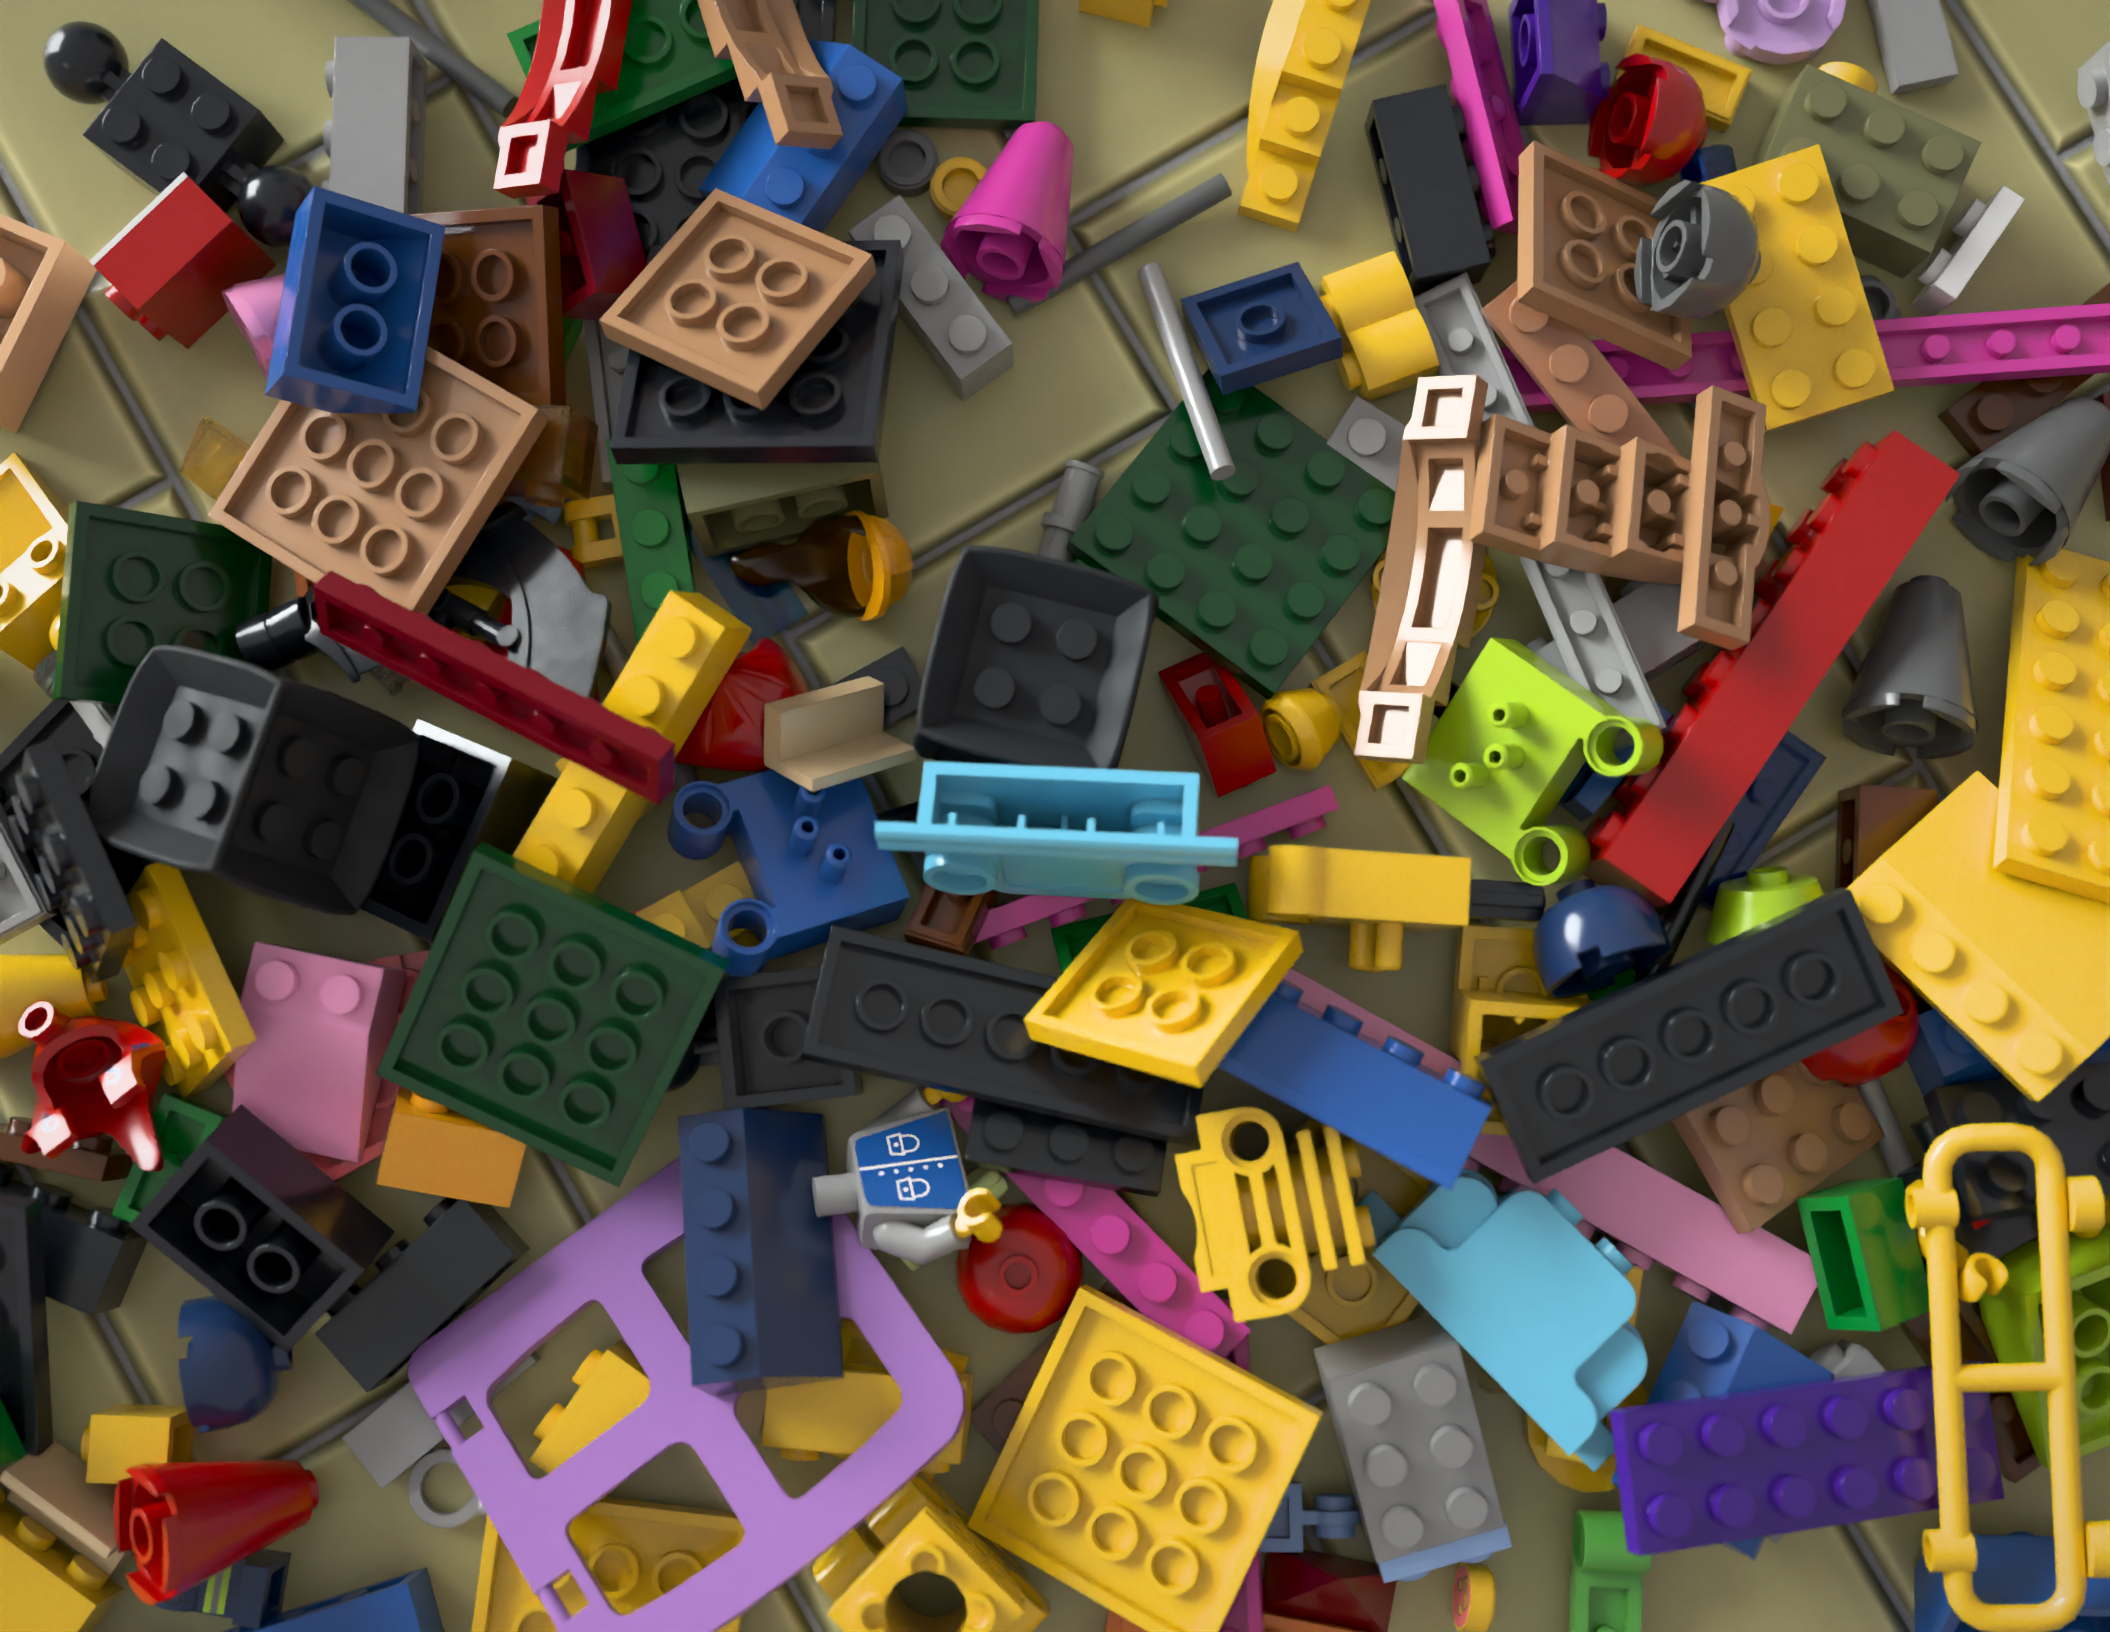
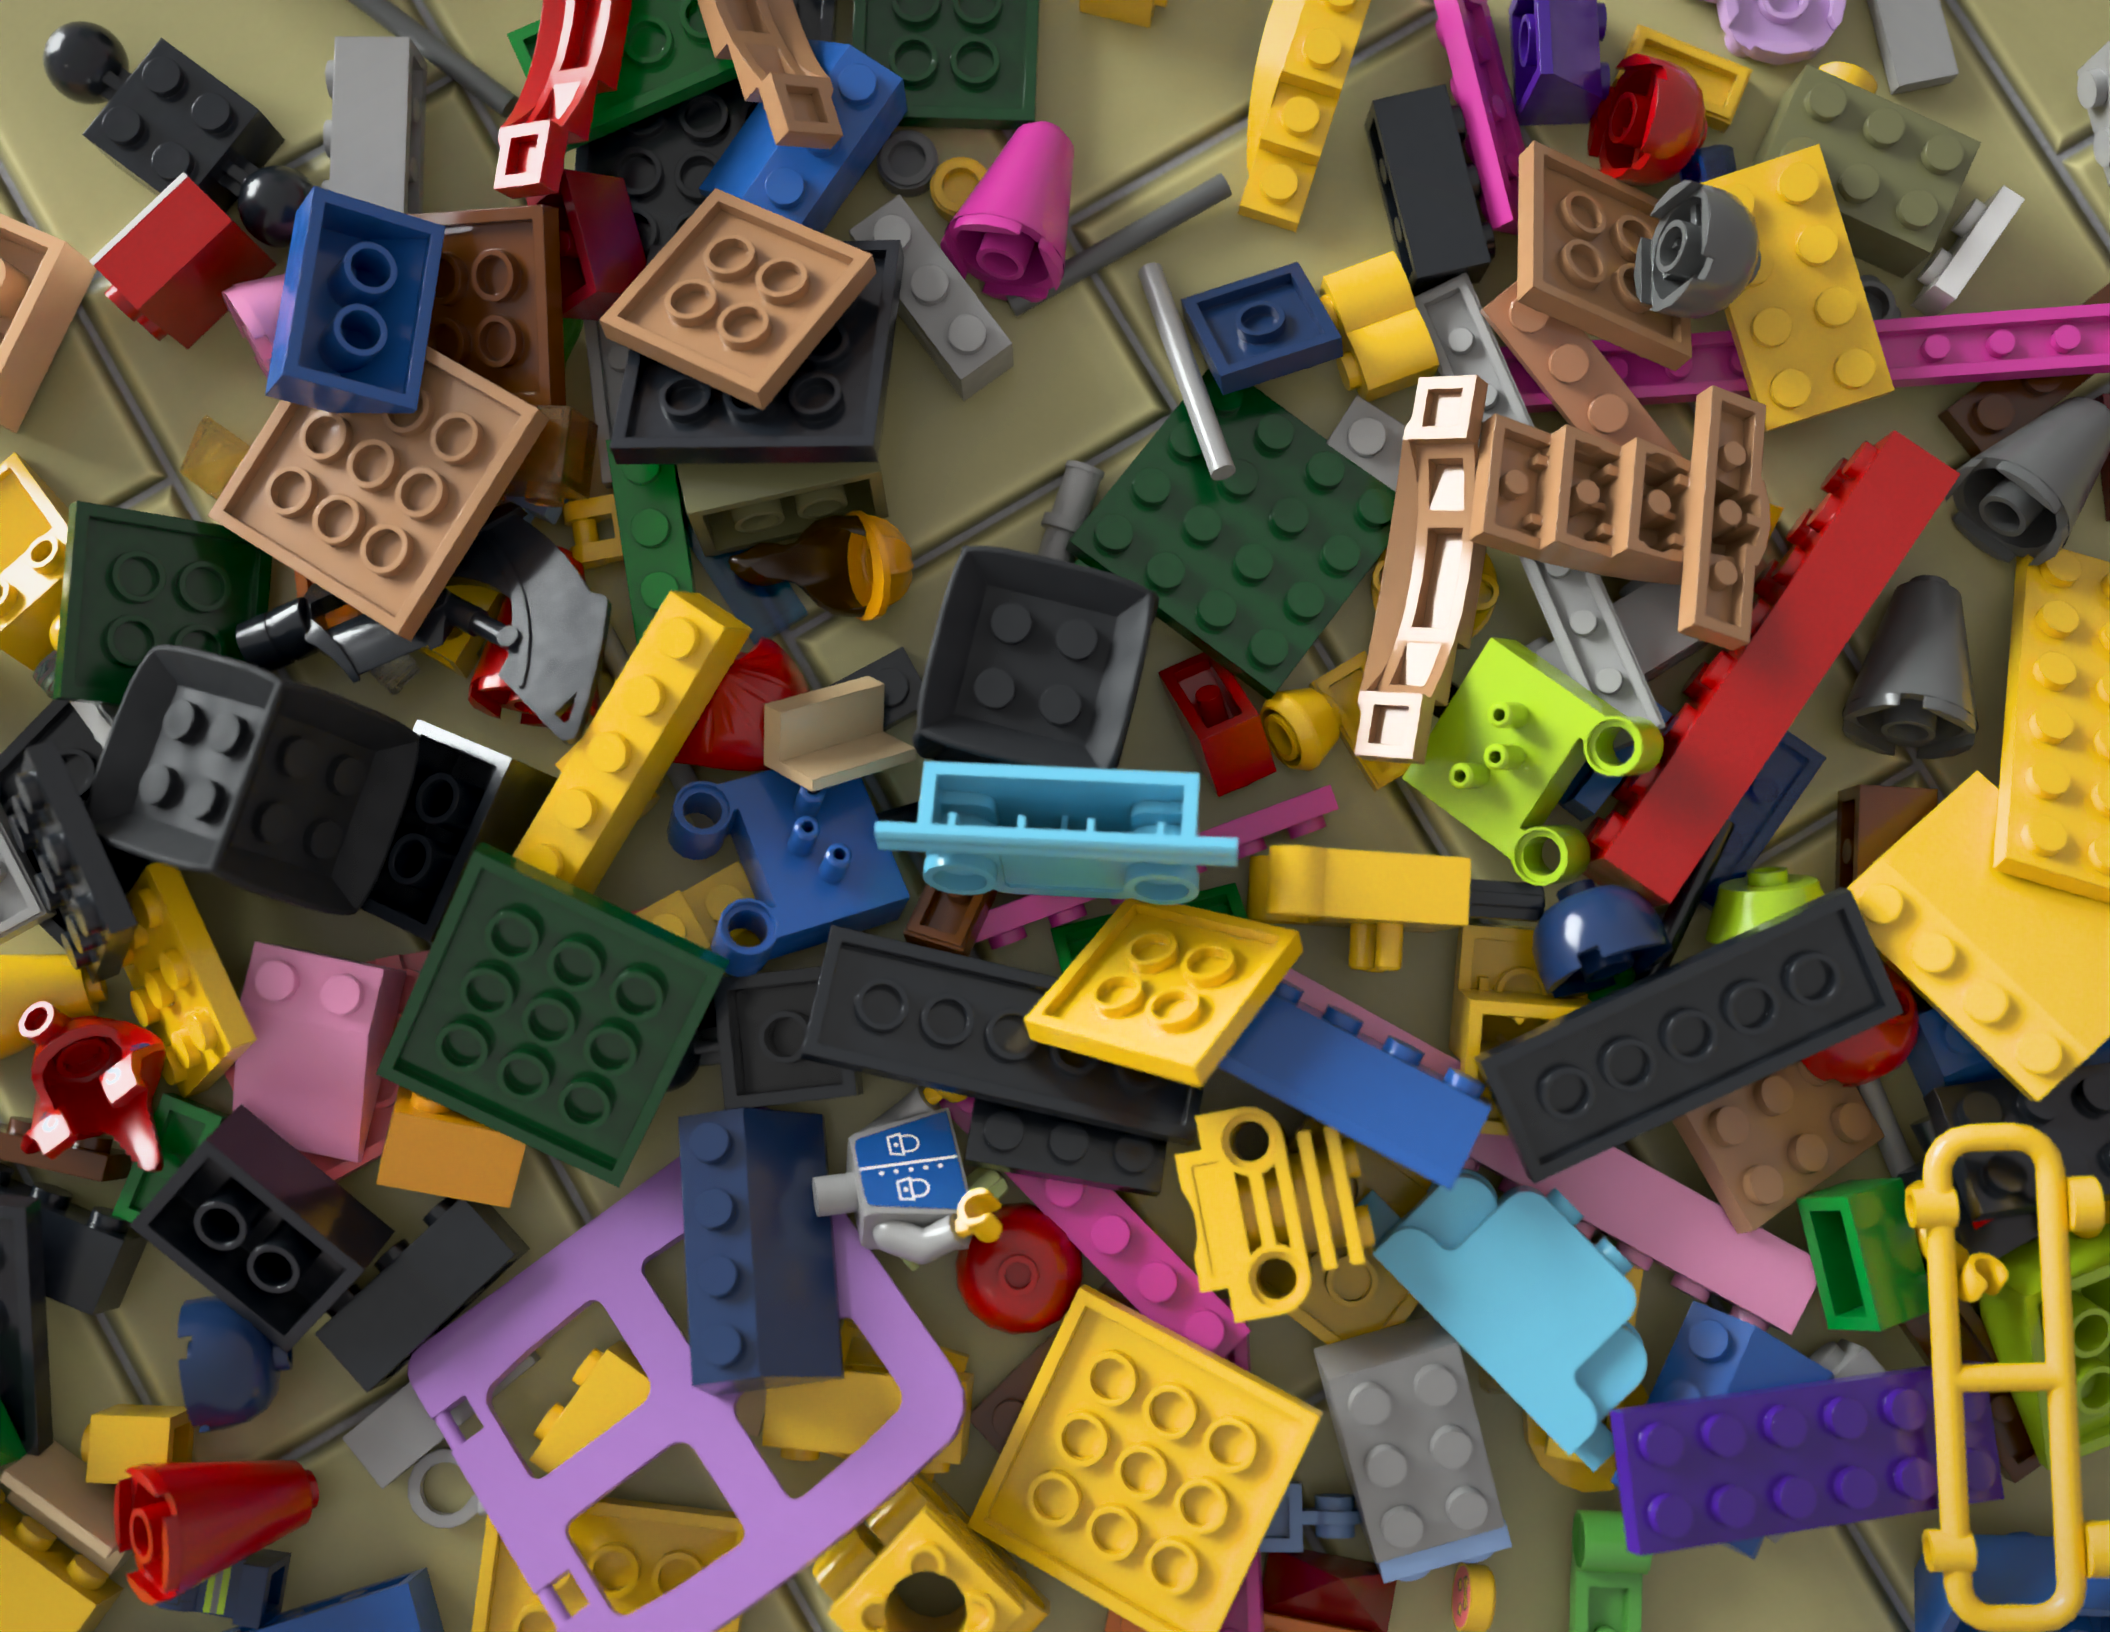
dark red plate [313,570,675,806] -> none

